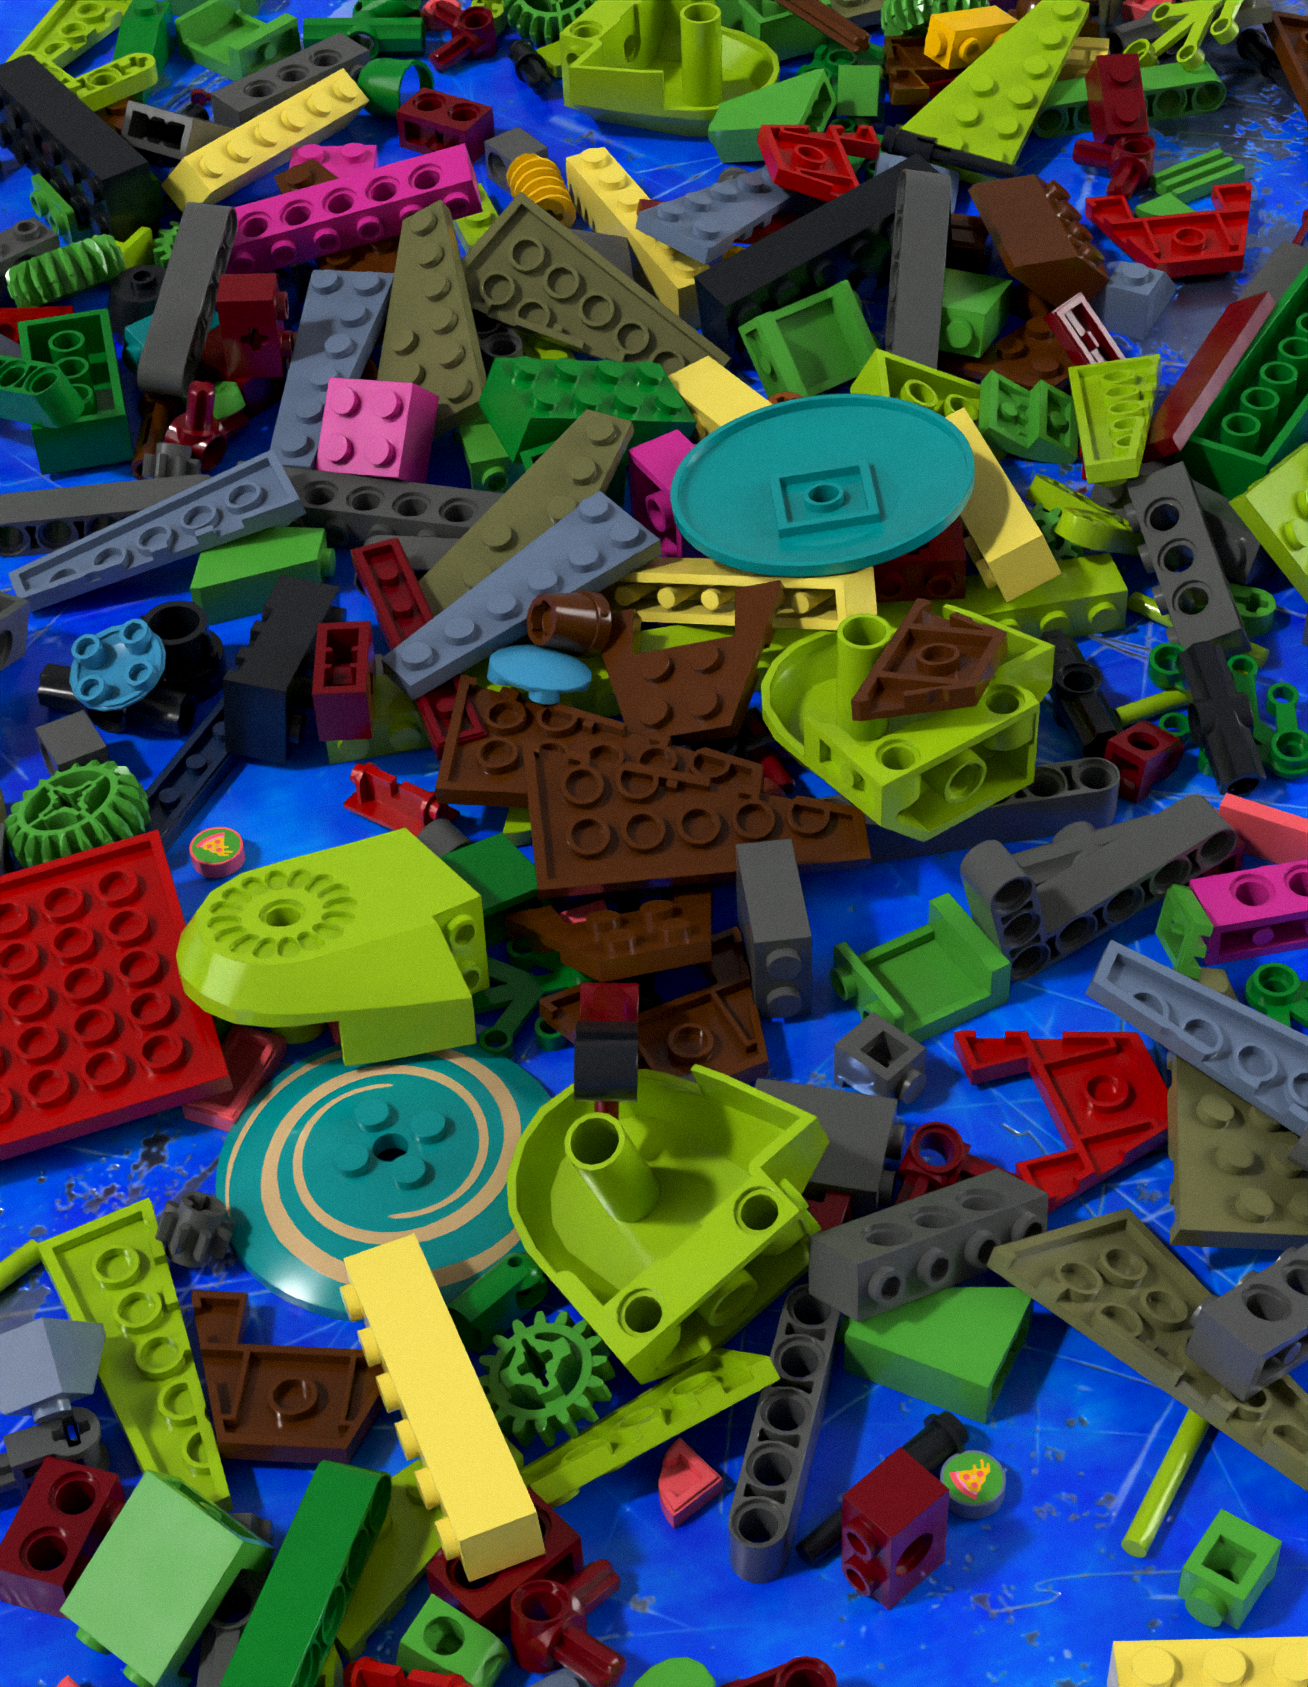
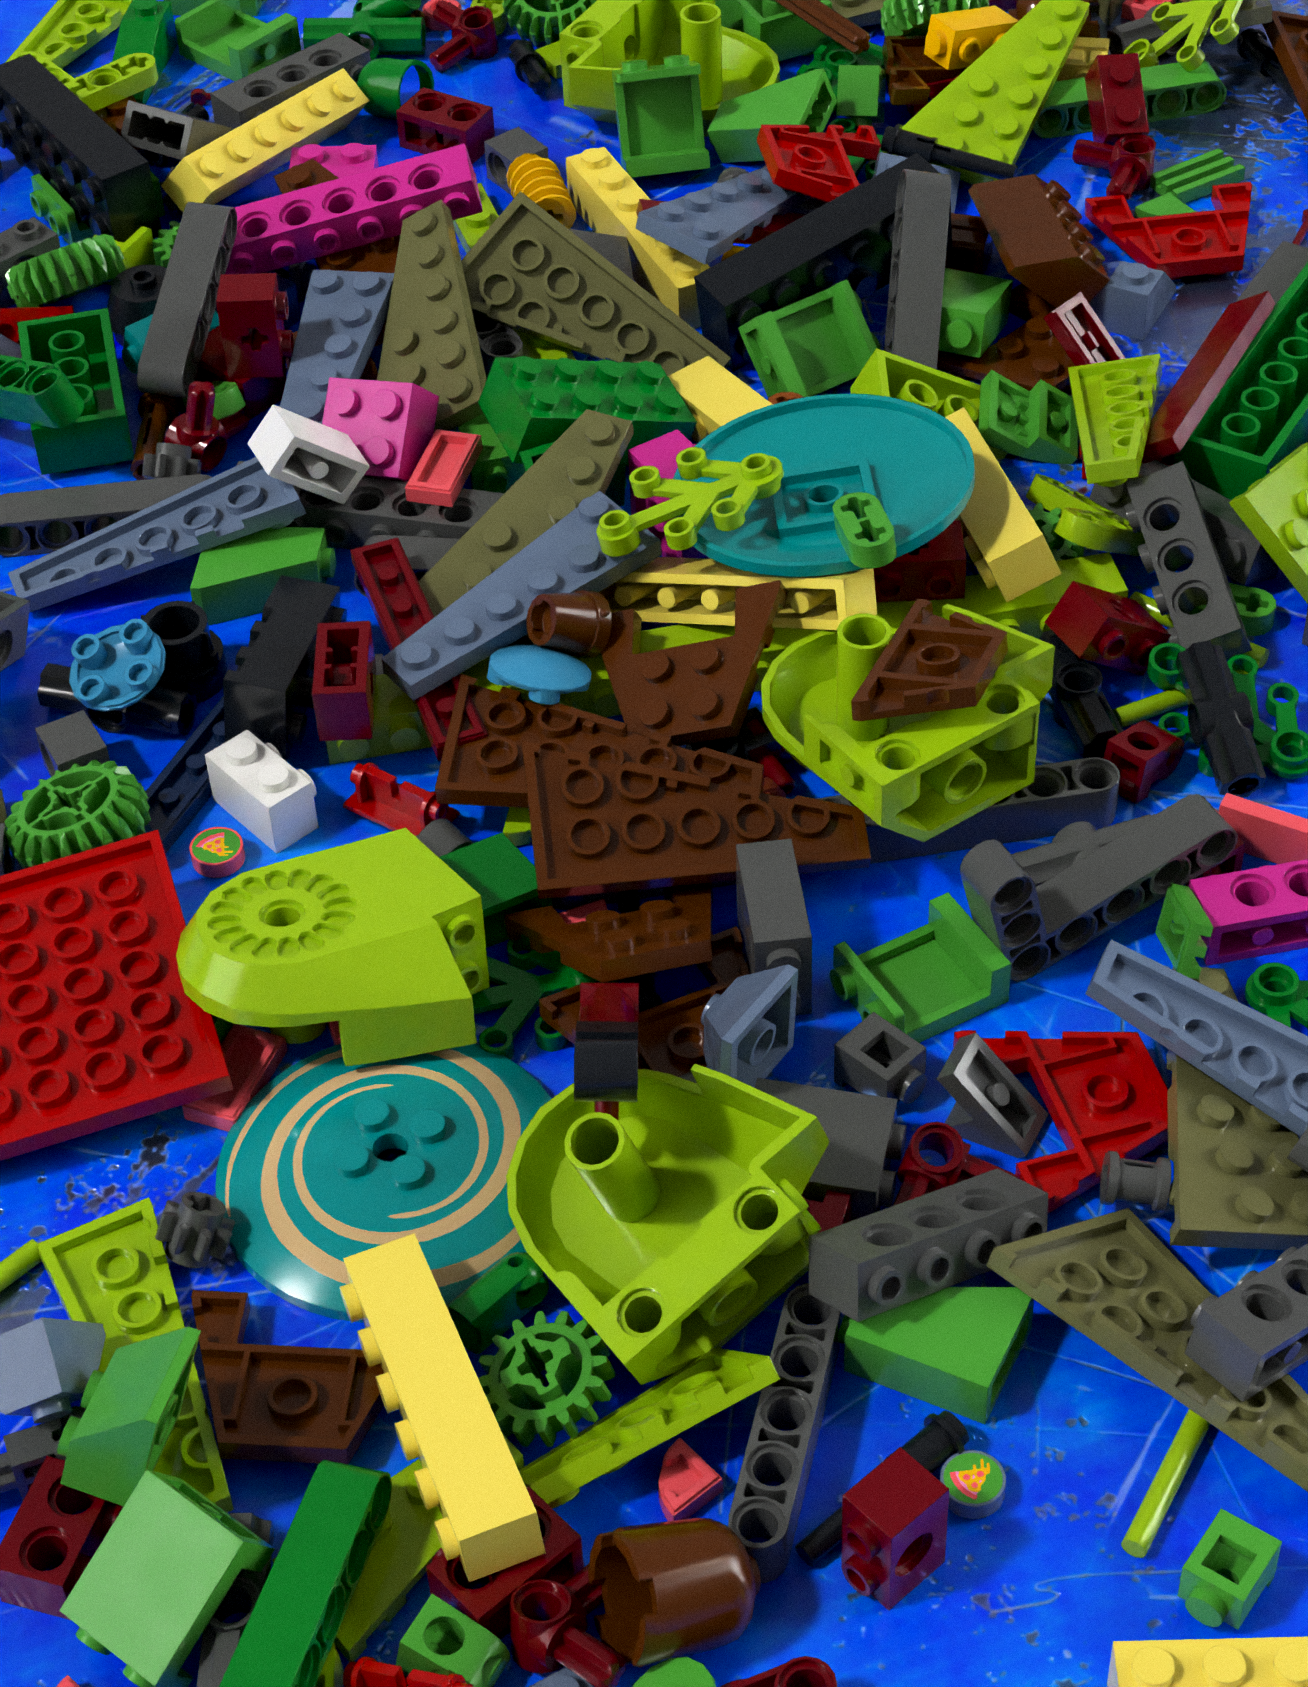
none -> bright green slope [57,1326,201,1506]
none -> white brick [205,730,319,854]
none -> white brick [247,404,370,504]
none -> coral tile [405,429,483,507]
none -> reddish brown cylinder [588,1518,761,1668]
none -> lime plant [596,447,784,557]
none -> bright green panel [612,55,711,178]
none -> sand blue slope [701,964,798,1088]
none -> bright green beam [833,492,897,569]
none -> dark grey slope [937,1033,1049,1158]
none -> dark red brick [1044,581,1171,676]
none -> dark grey bush [1100,1151,1171,1212]

